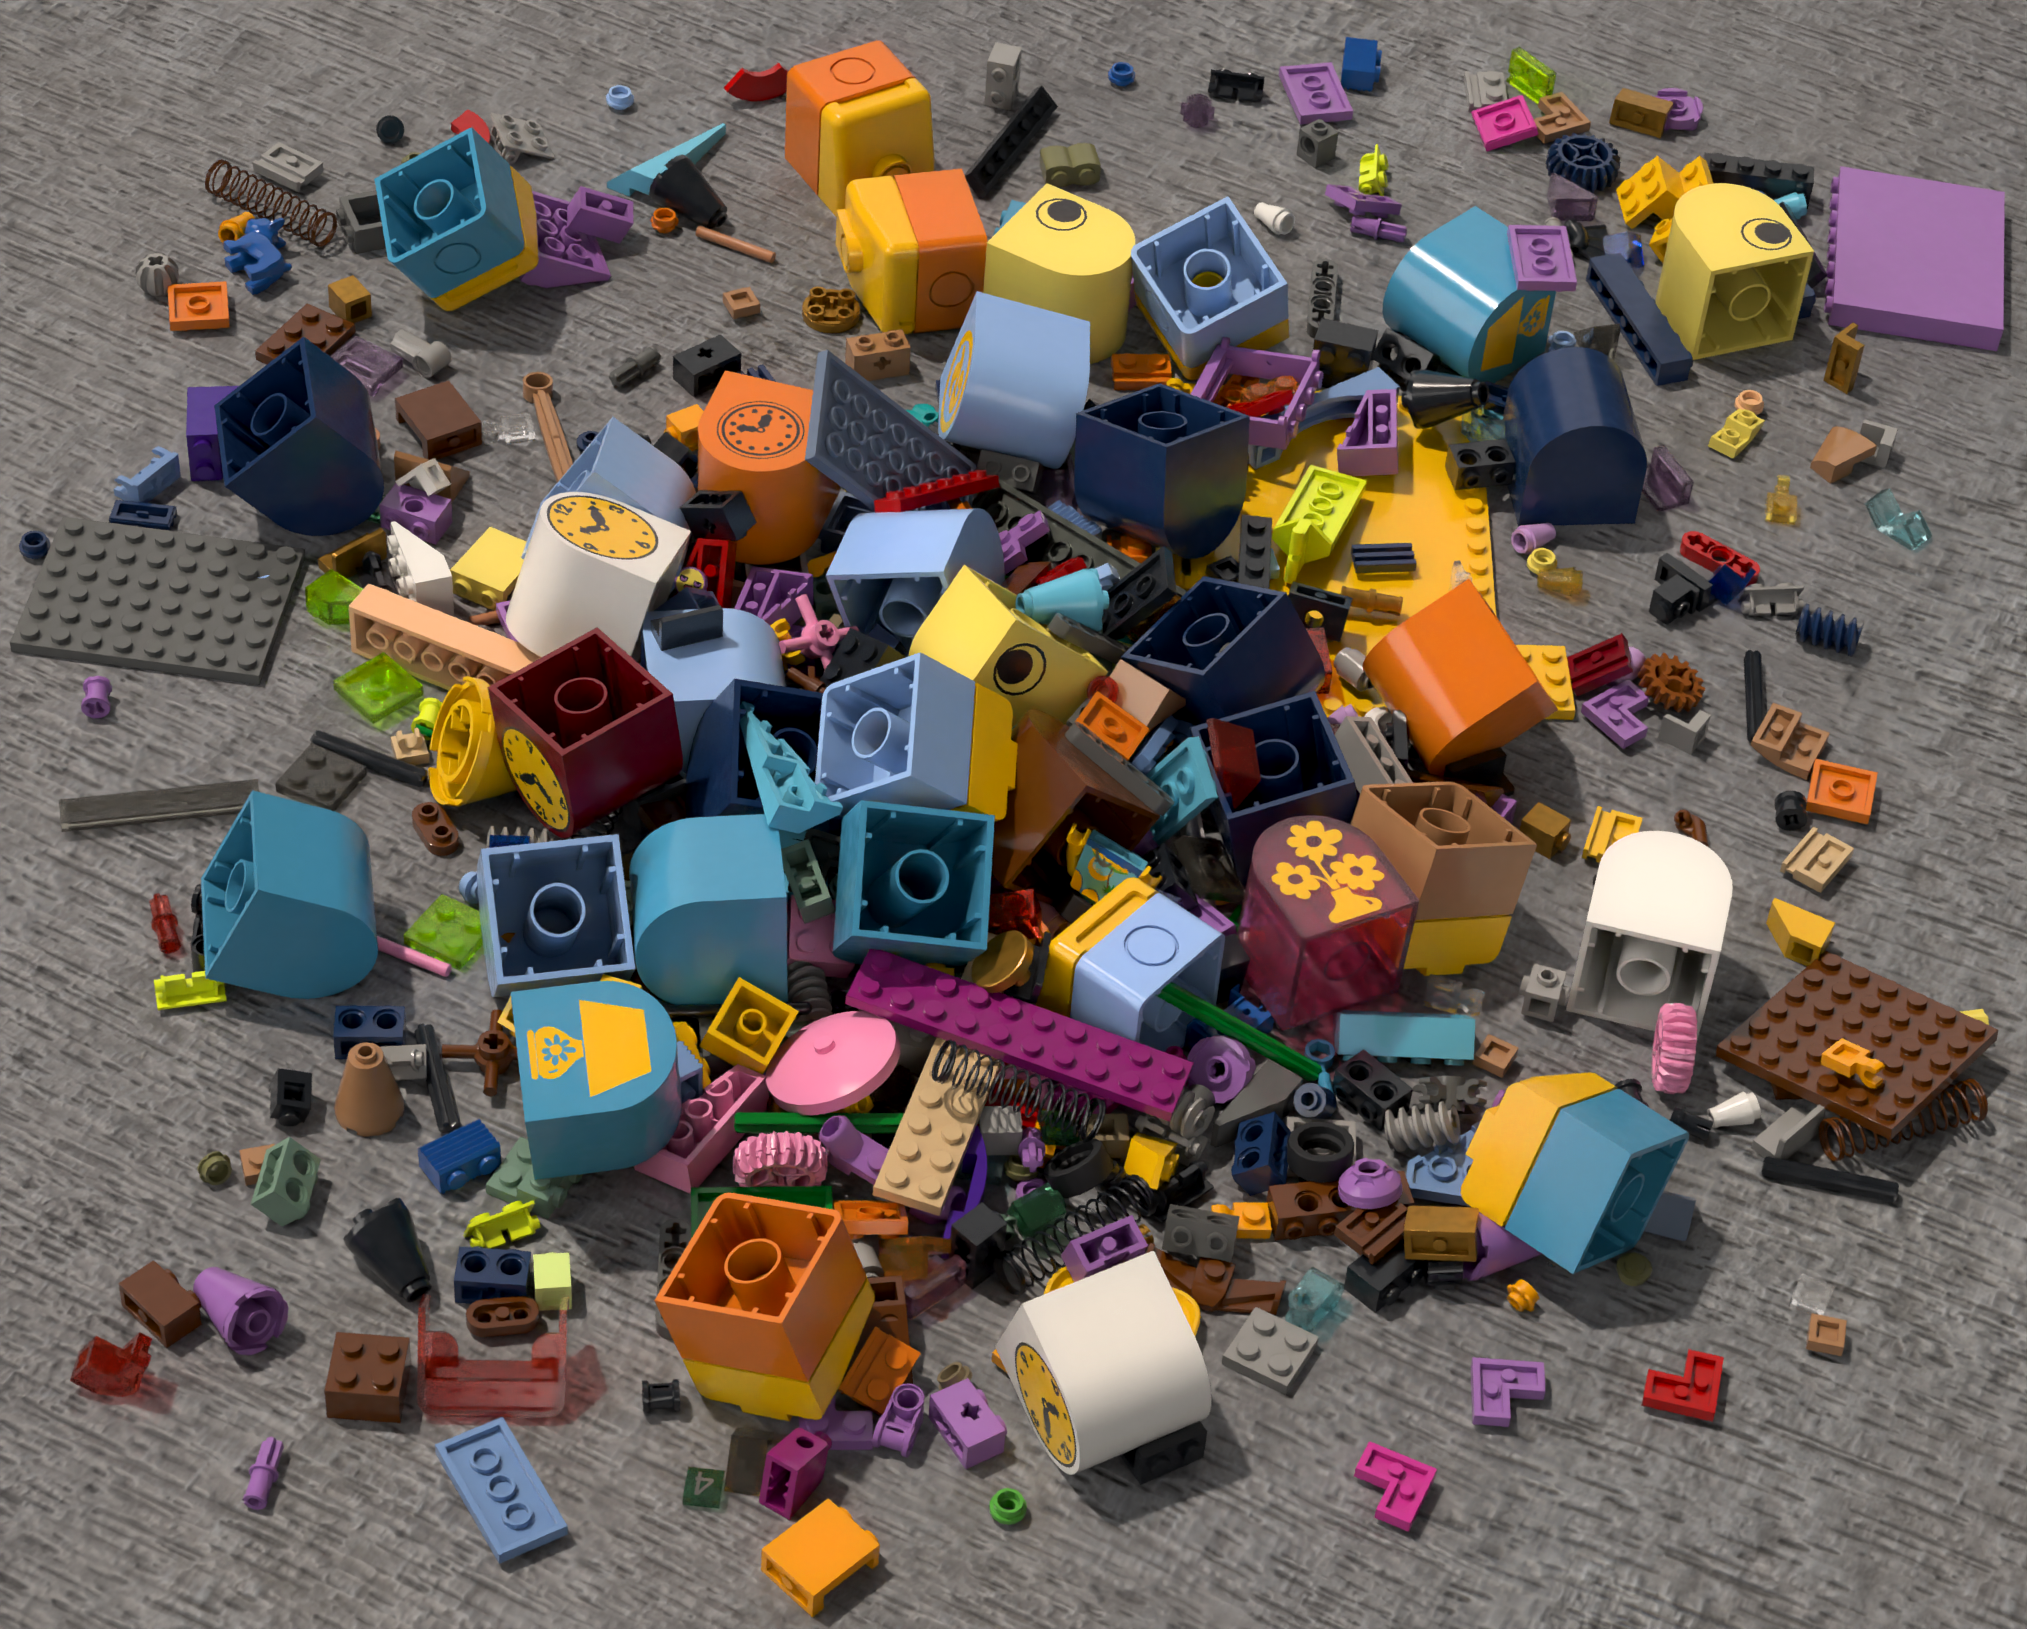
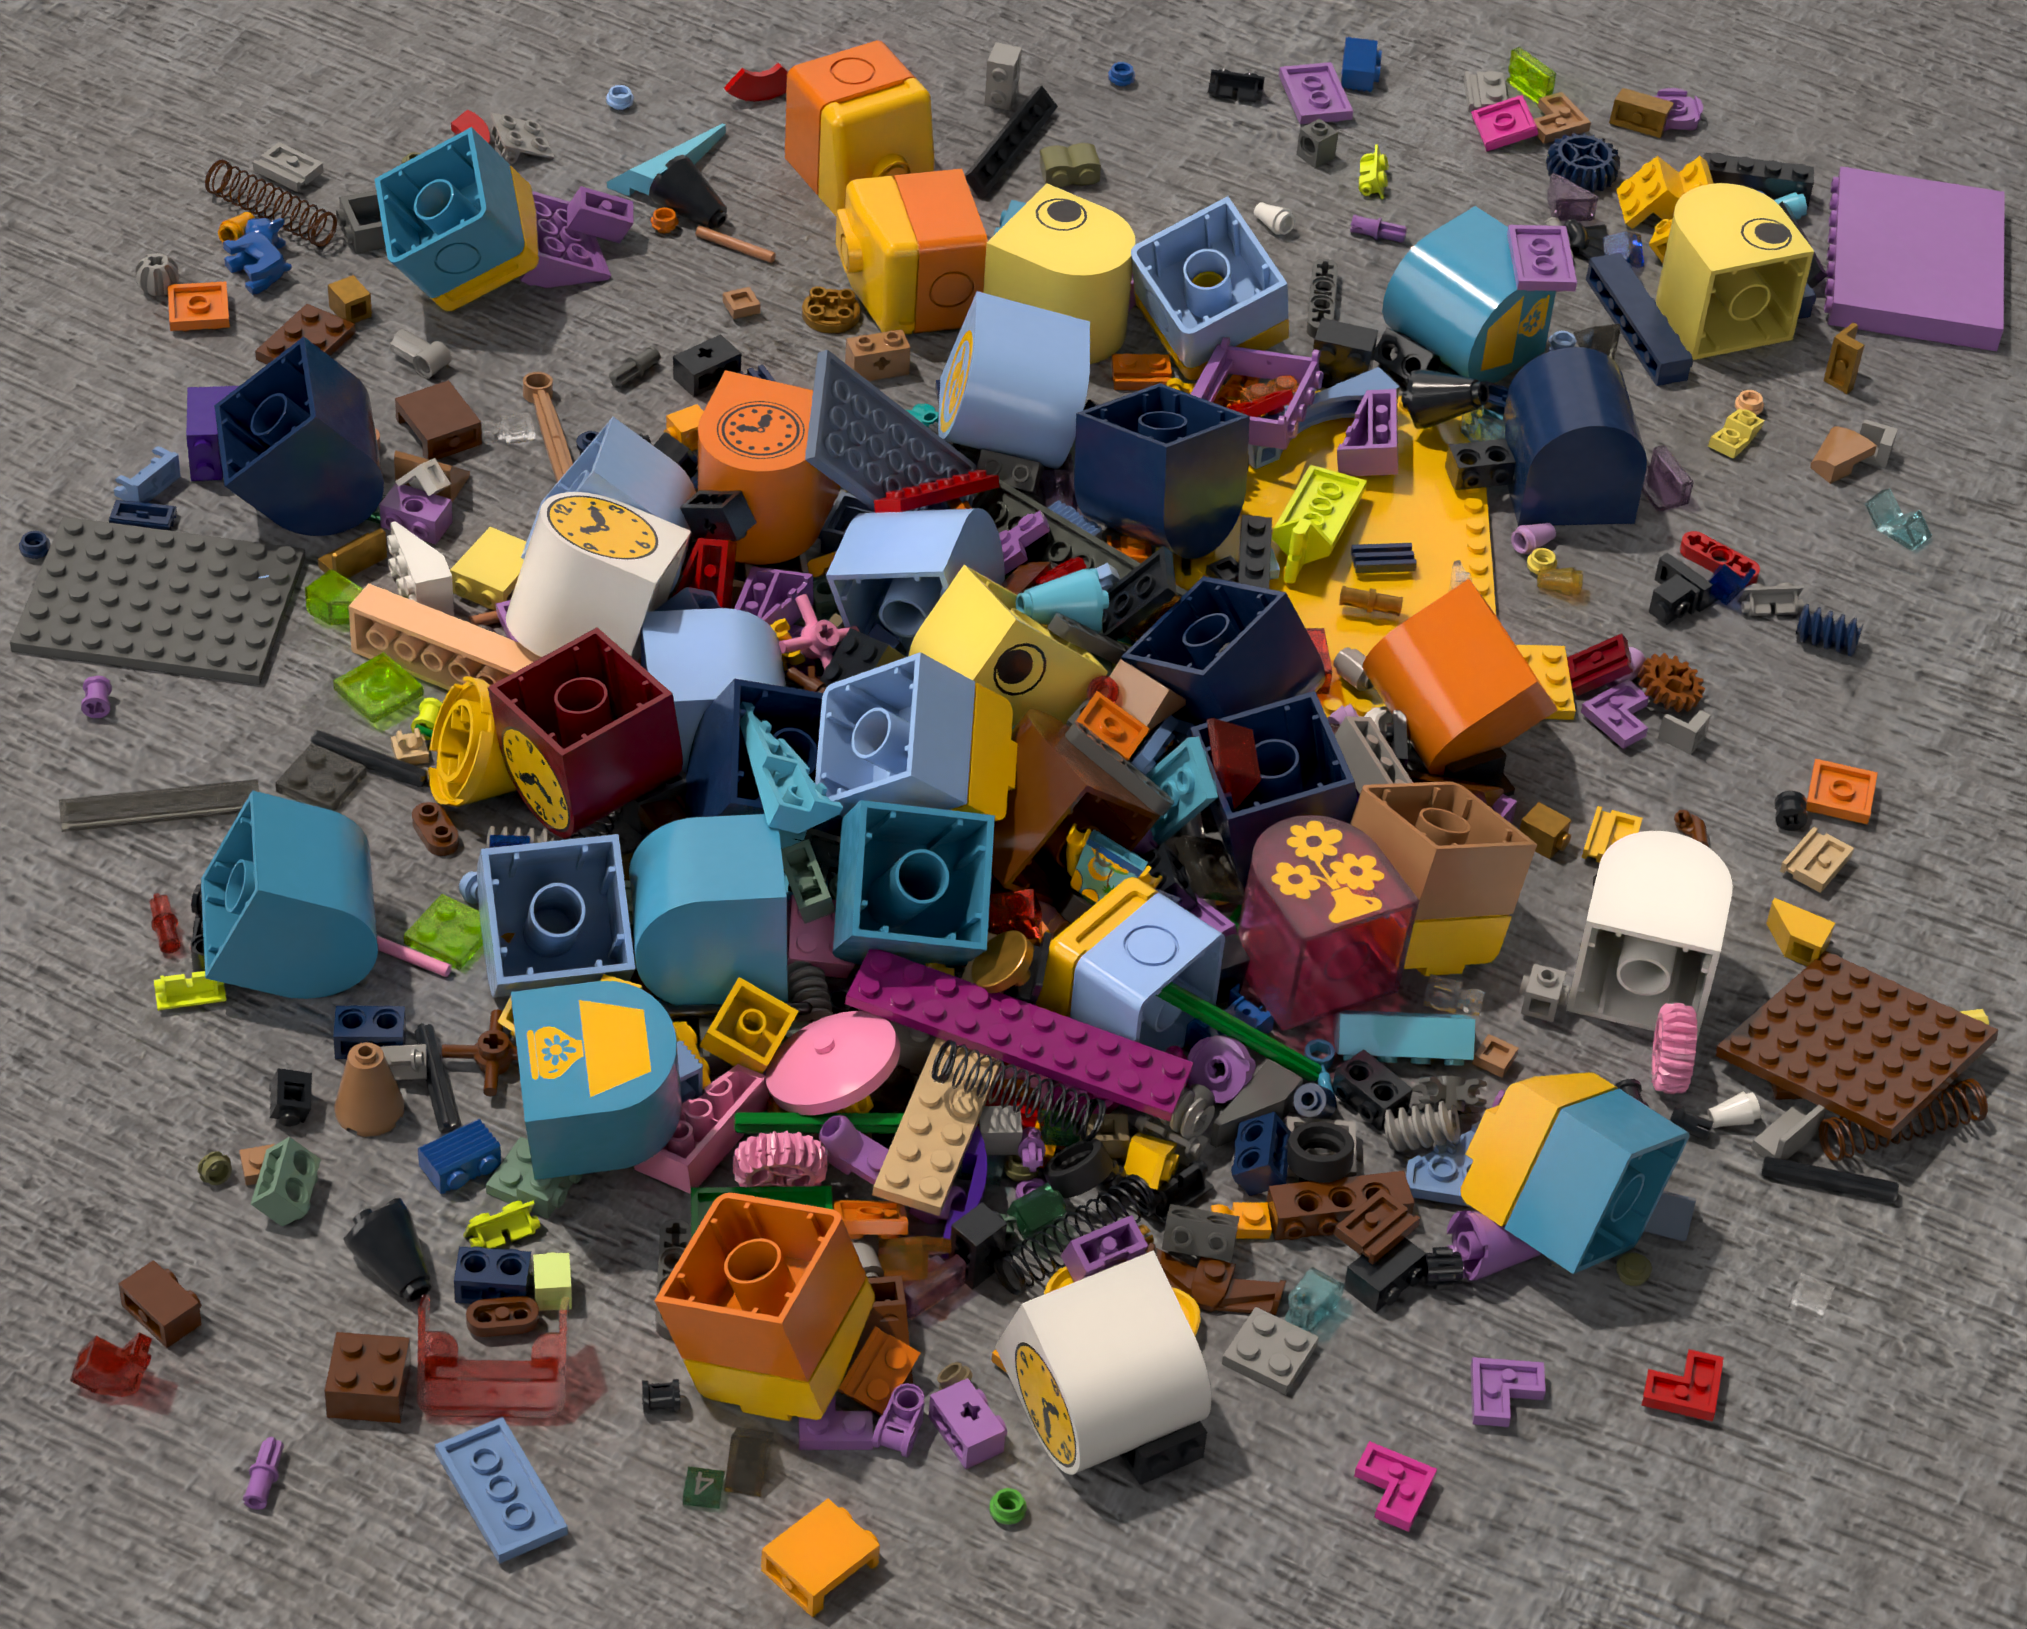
medium lavender cone [193,1267,289,1355] -> none
clear purple plate [331,336,403,396] -> none
black hinge [355,551,398,595] -> none
black plate [376,115,404,144] -> none
black panel [650,605,723,651] -> none
tile [675,567,708,593] -> none
magenta torso [759,1428,832,1520] -> none
clear purple gear [1180,94,1215,128] -> none
black brick [1288,581,1353,642] -> none
medium lavender plate [1325,184,1402,218] -> none
medium lavender piece [1338,1158,1403,1209] -> none
pearl gold panel [1404,1206,1479,1262] -> none
light orange plate [1507,1279,1540,1312] -> none
black axle [1744,650,1765,743] -> none
medium nougat slope [1751,703,1830,780] -> none
clear yellow plate [1765,474,1797,525] -> none
medium nougat plate [1806,1313,1847,1356] -> none
light orange plate [1821,1038,1884,1088] -> none

